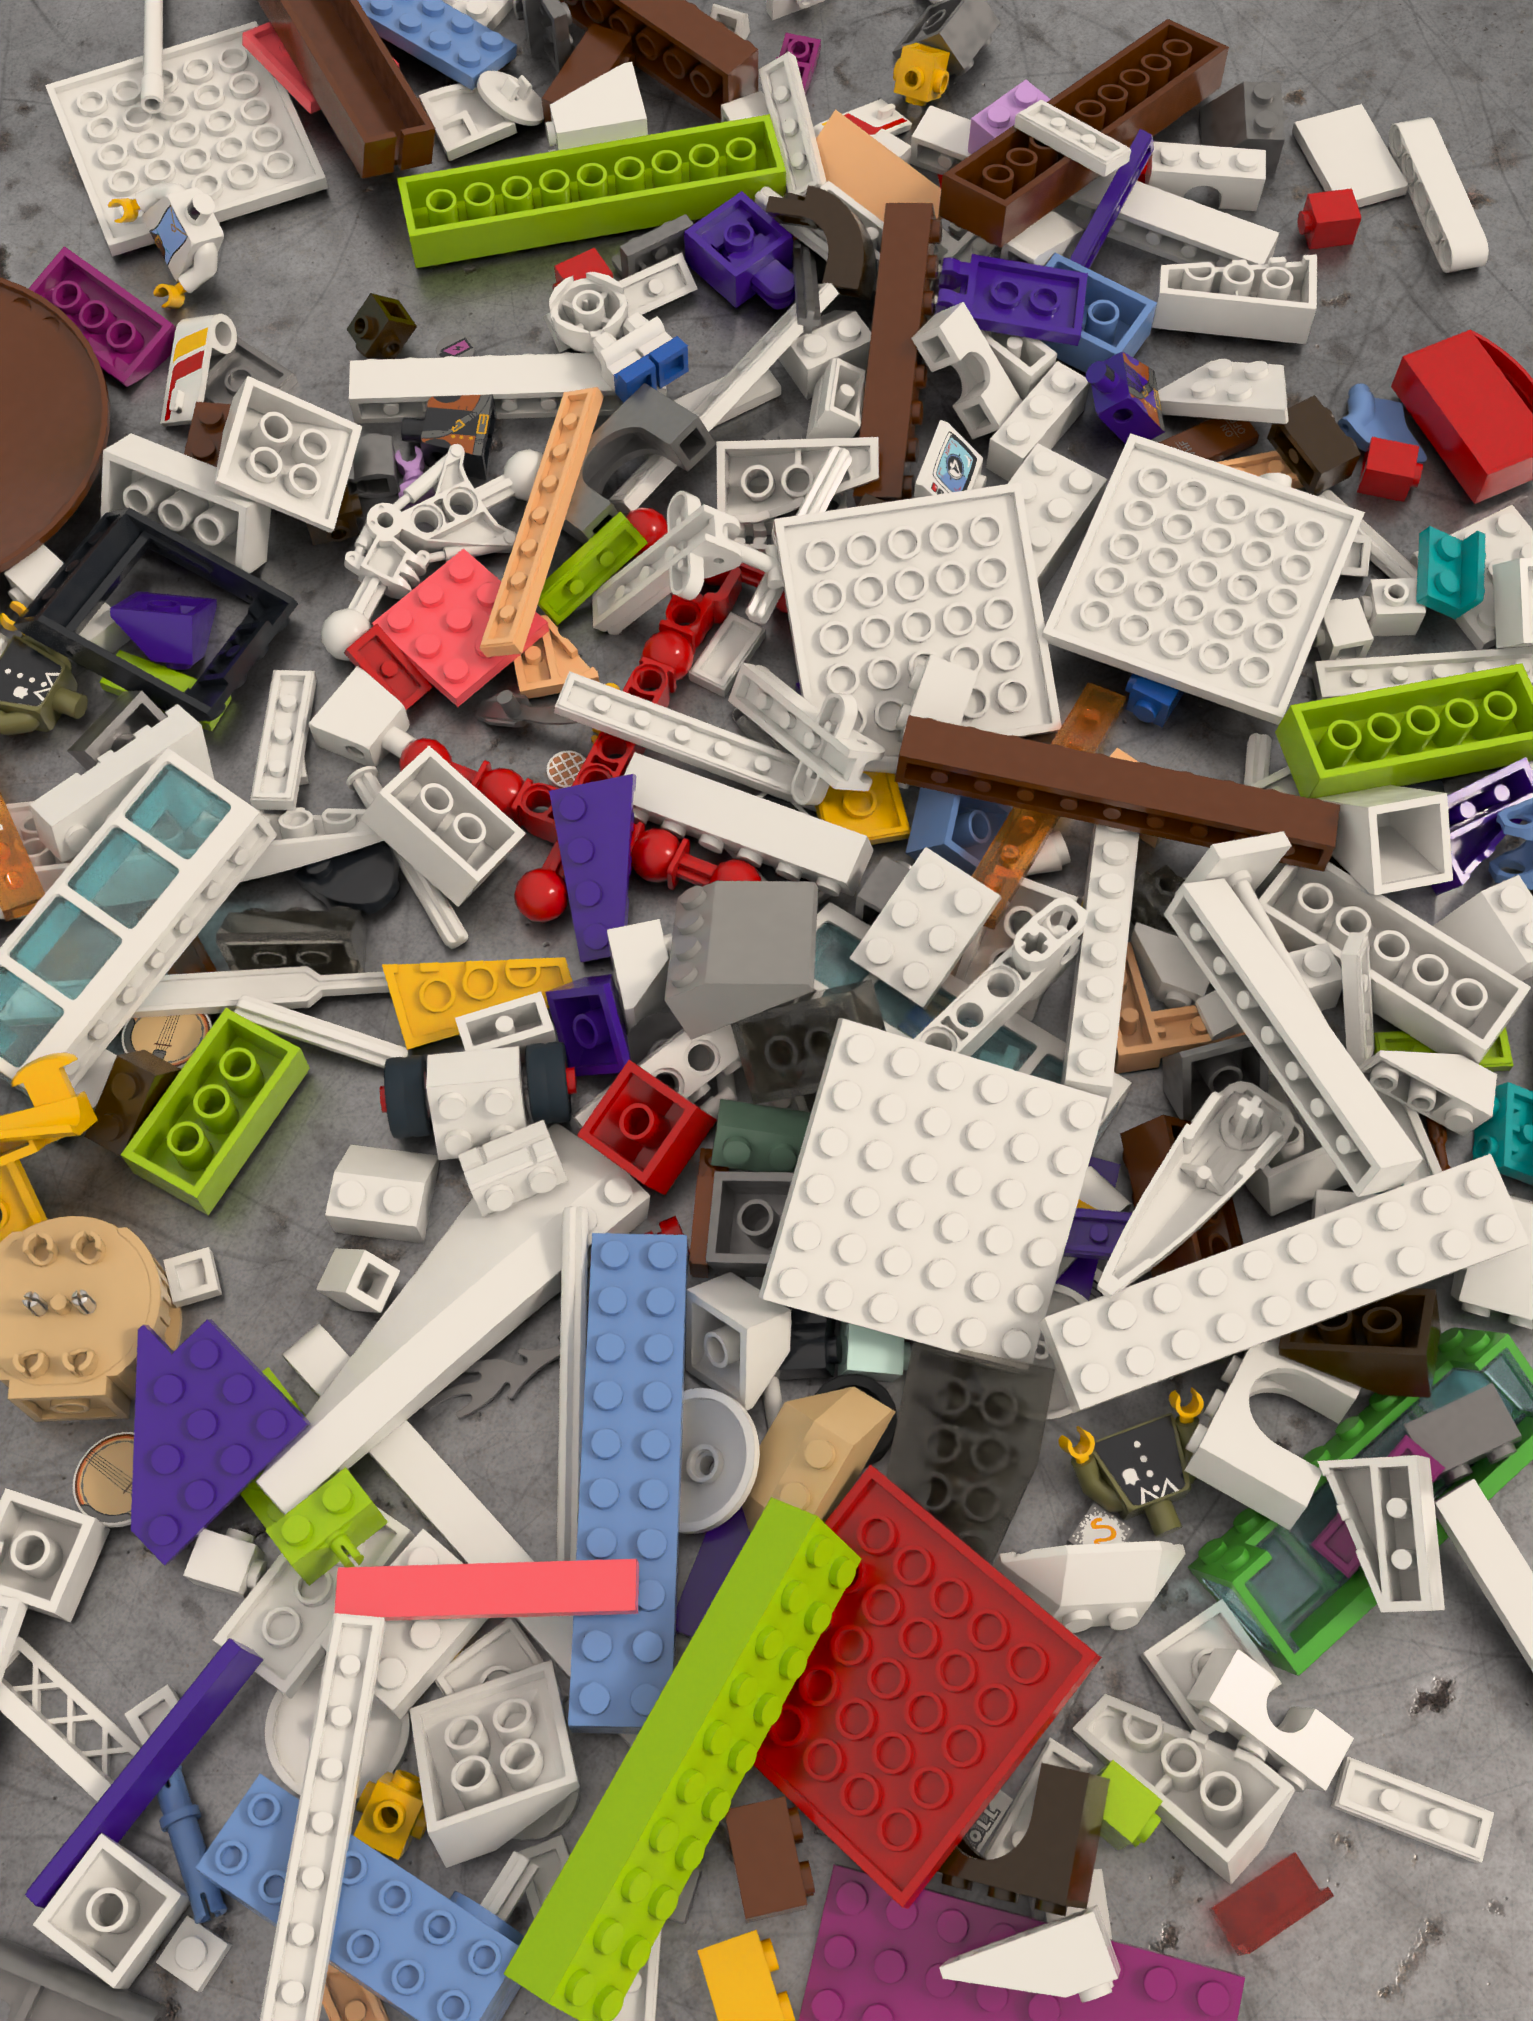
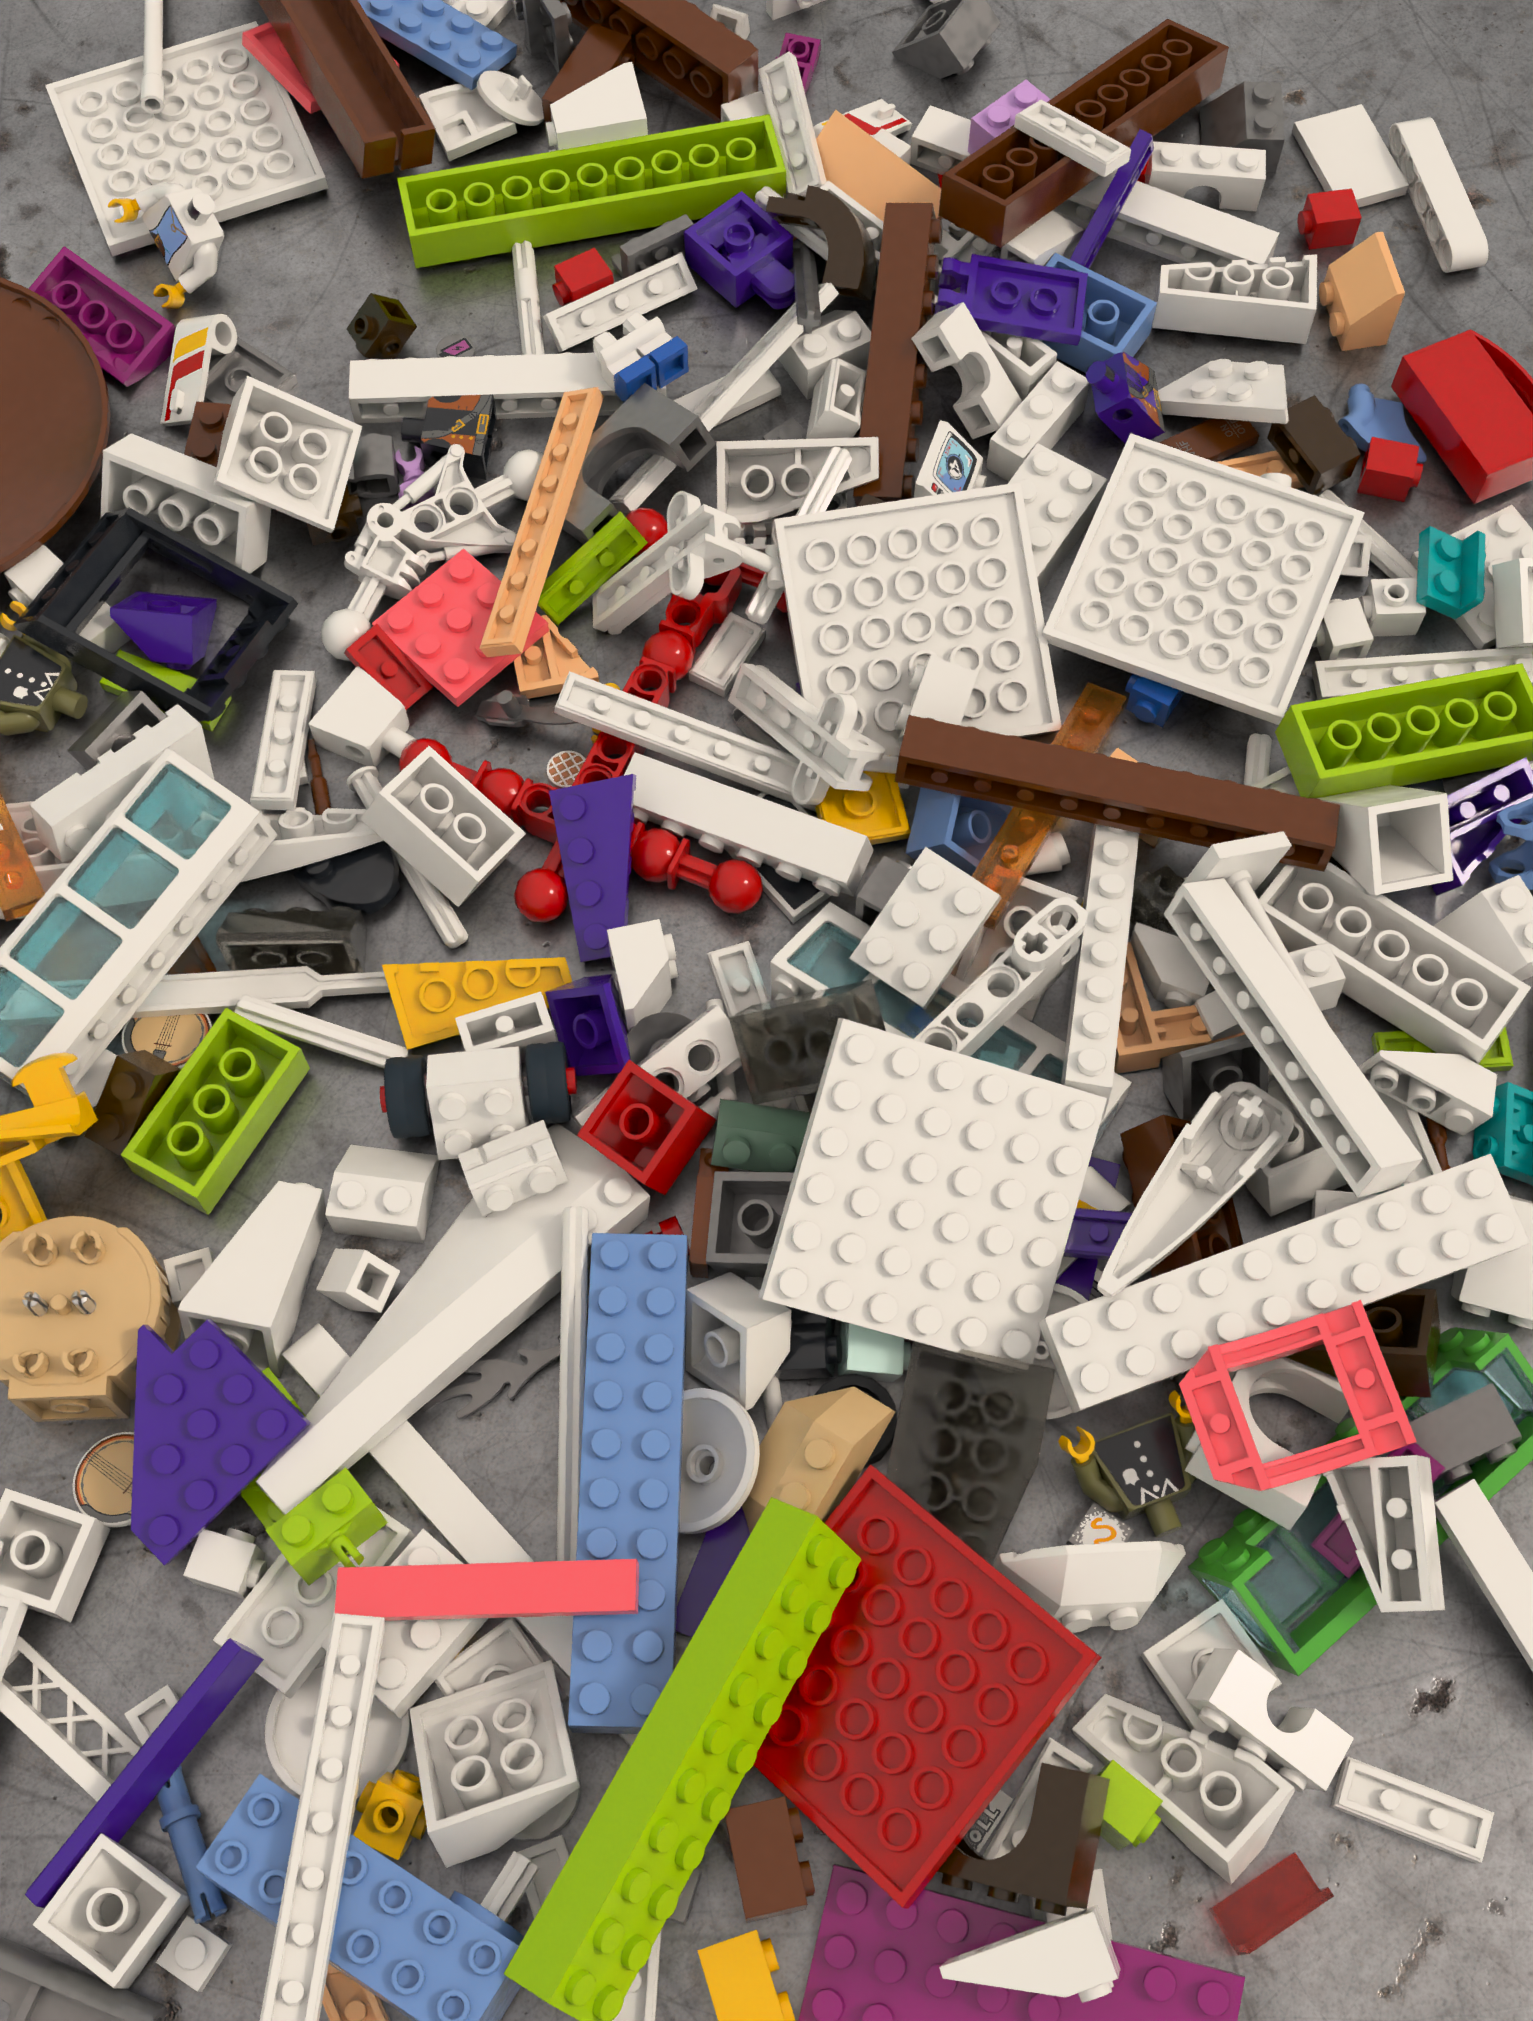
white cylinder [549,272,628,353] -> none
light grey slope [664,881,818,1040] -> none
yellow brick [893,43,950,106] -> none
white tile [1341,932,1375,1067] -> none
none -> white slope [178,1181,326,1377]
none -> reddish brown piece [307,739,331,815]
none -> white axle [512,240,544,355]
none -> coral wedge [1179,1300,1417,1491]
none -> light nougat slope [1319,232,1405,351]

